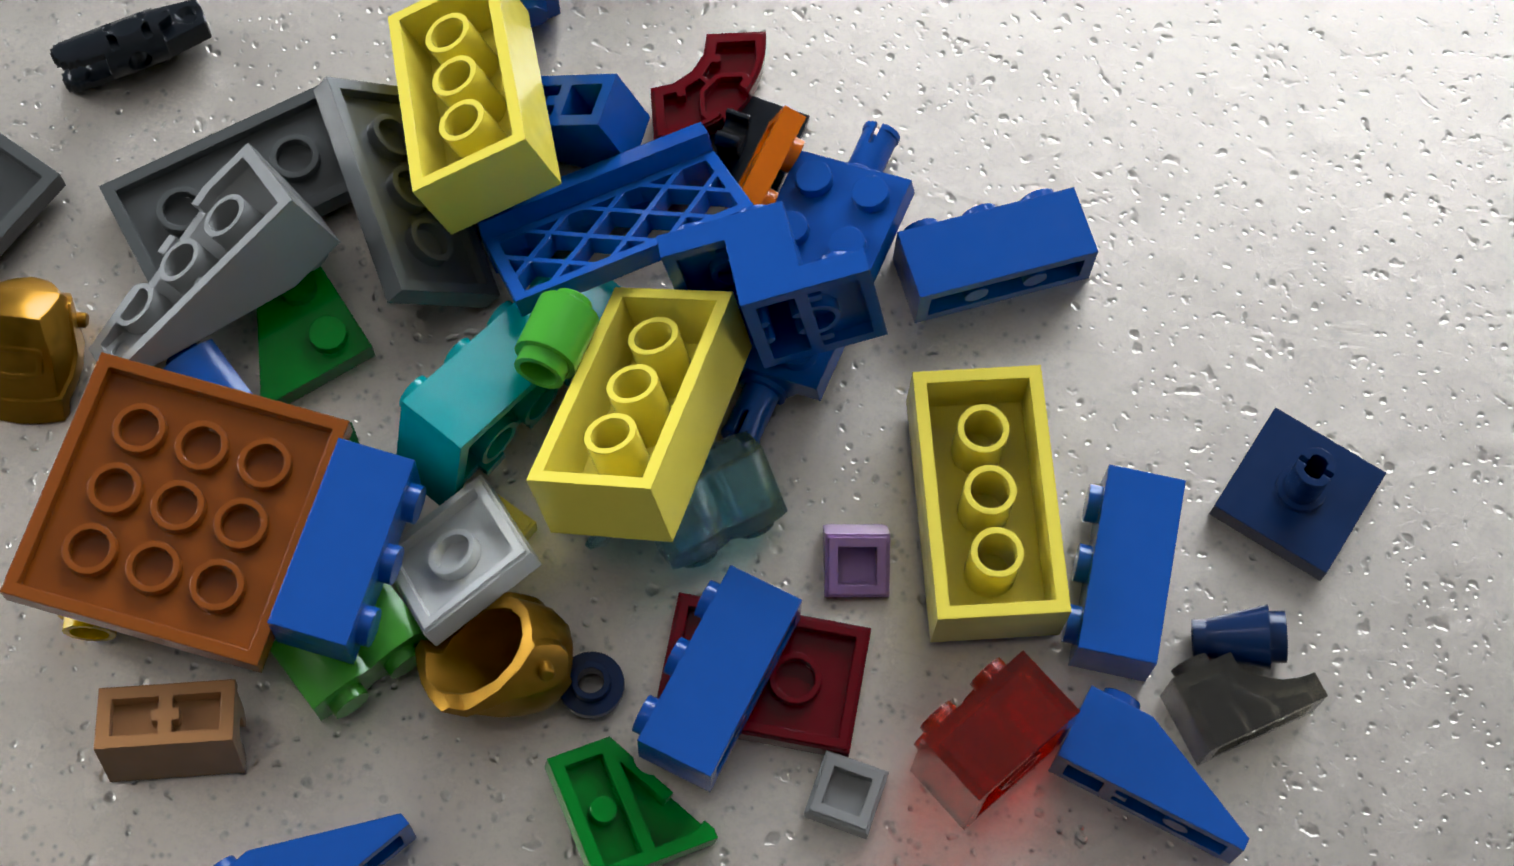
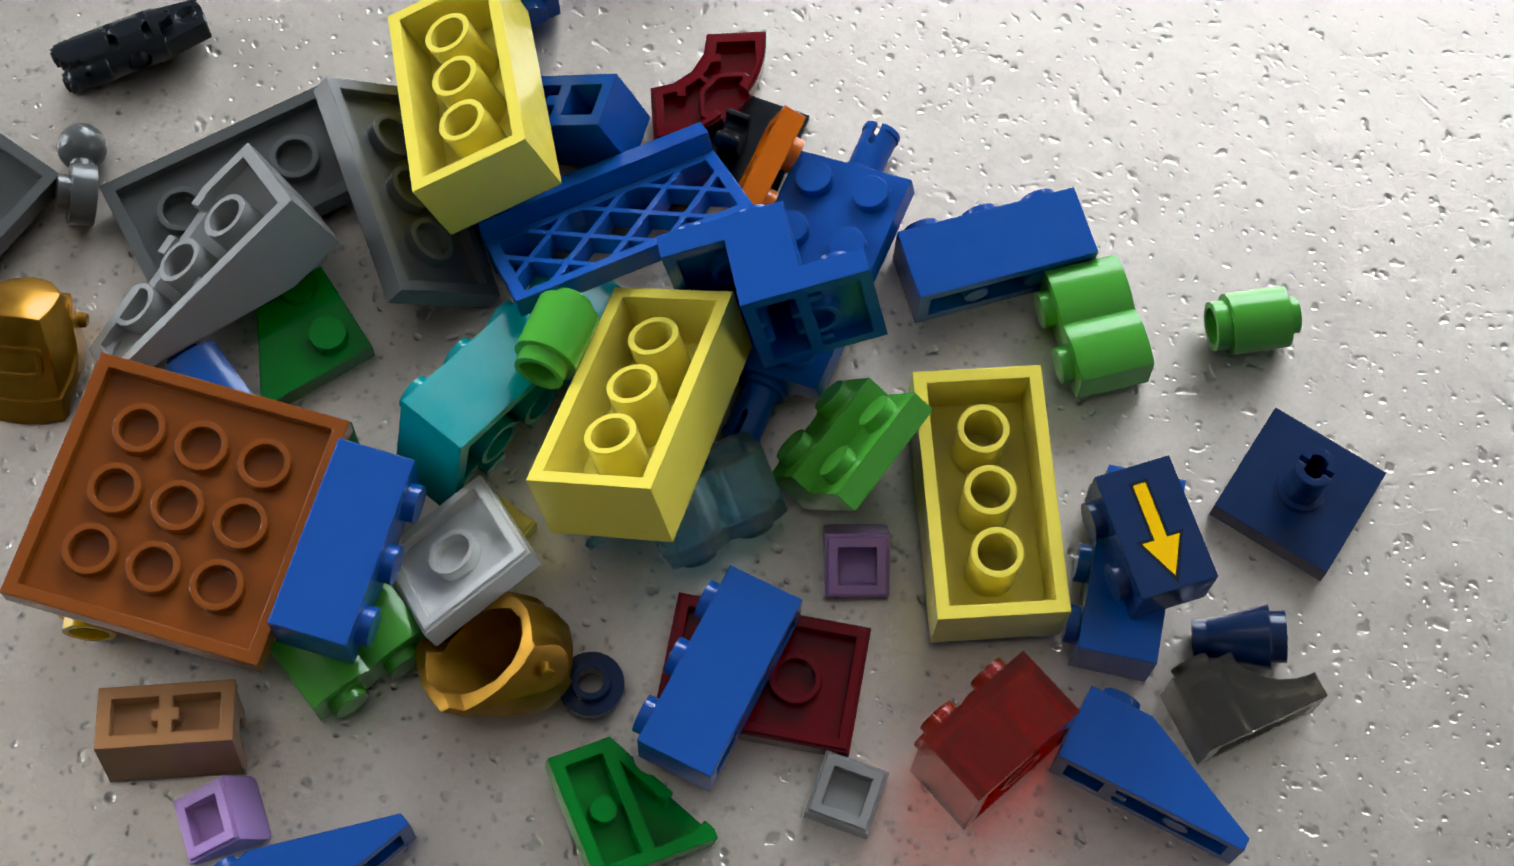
none -> dark grey plate [55,123,107,226]
none -> lavender slope [173,775,271,865]
none -> bright green plate [768,378,933,511]
none -> bright green brick [1034,254,1155,399]
none -> dark blue brick [1081,455,1218,619]
none -> bright green brick [1204,286,1302,355]

